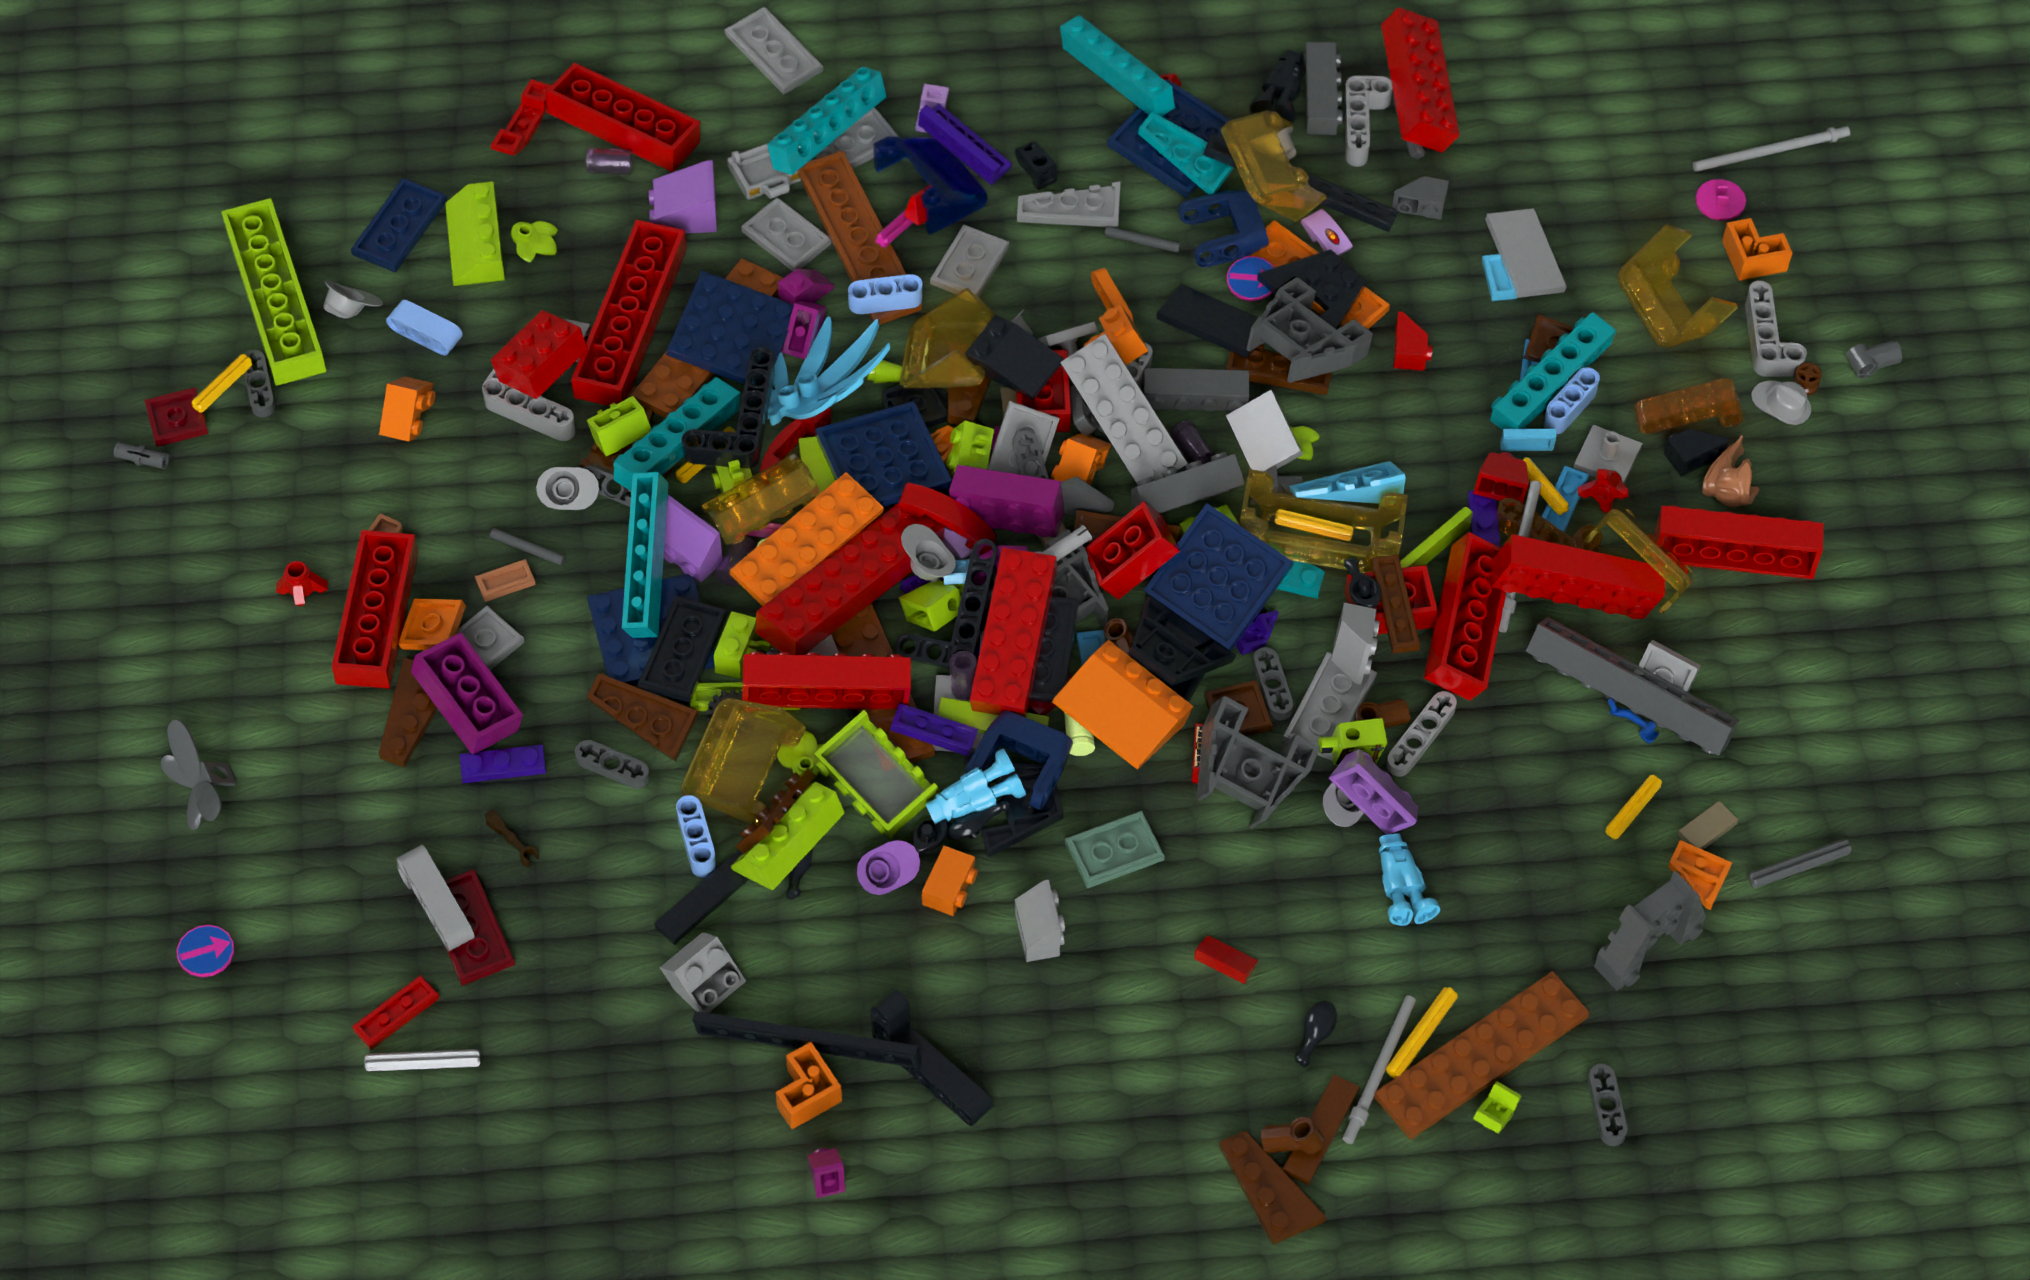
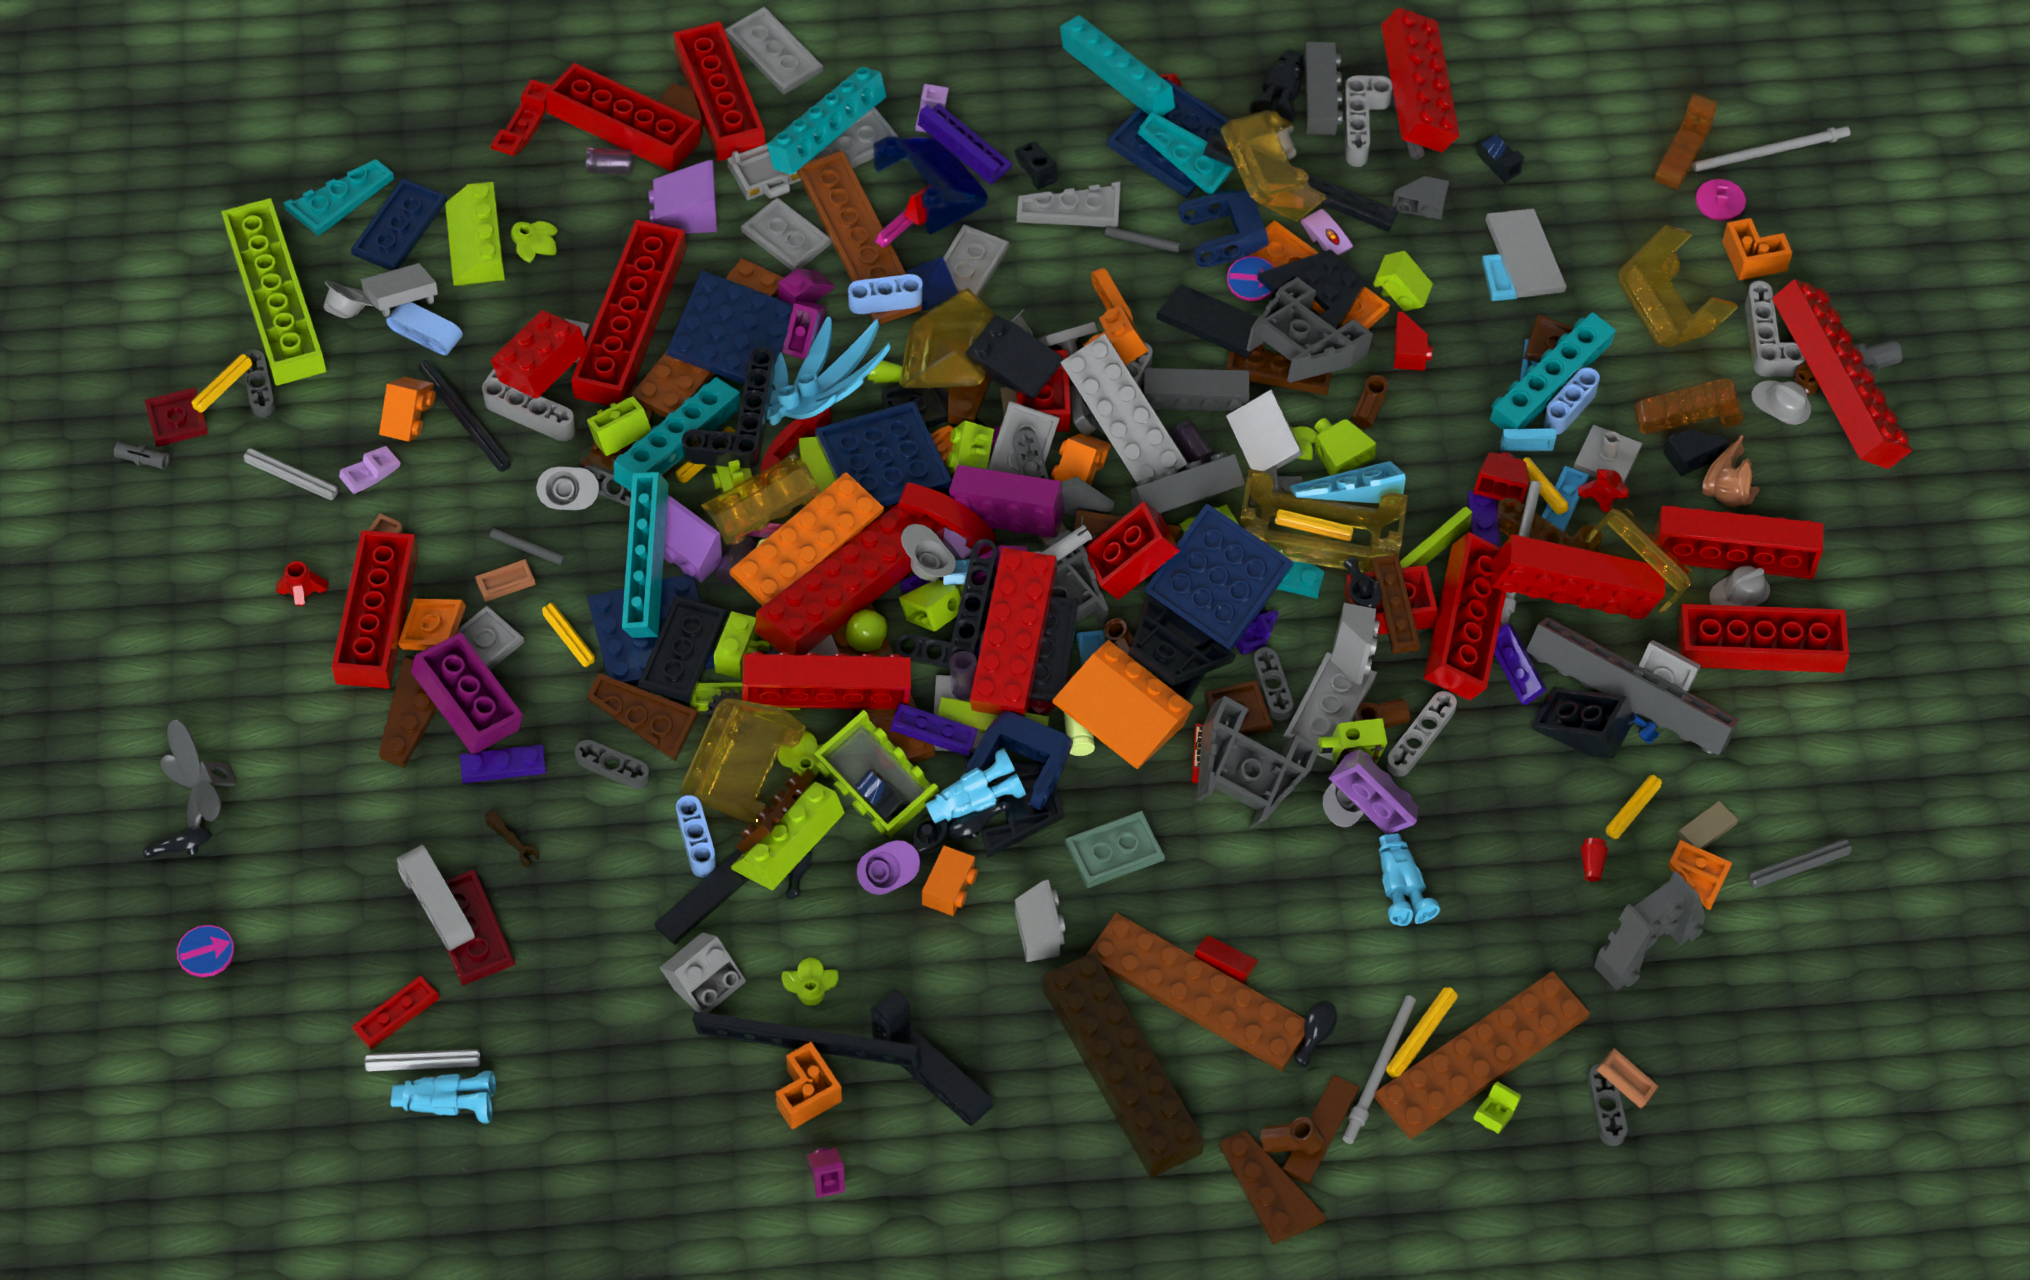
none -> black piece [143,826,212,859]
none -> light grey axle [244,448,338,500]
none -> teal wing [283,159,394,237]
none -> lavender slope [339,446,401,494]
none -> light grey piece [361,263,438,317]
none -> medium azure piece [391,1071,496,1123]
none -> black axle [418,359,511,472]
none -> yellow axle [542,603,595,667]
none -> reddish brown slope [658,83,703,138]
none -> red brick [673,21,765,162]
none -> lime plate [781,957,839,1006]
none -> lime hair [845,609,888,652]
none -> black leg [855,768,911,820]
none -> clear blue piece [906,257,959,312]
none -> dark brown brick [1043,952,1204,1178]
none -> dark orange plate [1087,913,1305,1071]
none -> lime torso [1314,418,1376,476]
none -> reddish brown piece [1351,375,1388,430]
none -> lime brick [1373,251,1433,311]
none -> black leg [1477,134,1524,183]
none -> dark purple plate [1494,623,1547,705]
none -> black slope [1532,687,1635,759]
none -> red cone [1580,838,1608,882]
none -> nougat tile [1597,1048,1659,1109]
none -> clear orange beam [1654,92,1718,190]
none -> red brick [1677,604,1849,673]
none -> light grey piece [1710,565,1770,606]
none -> red brick [1772,279,1913,469]

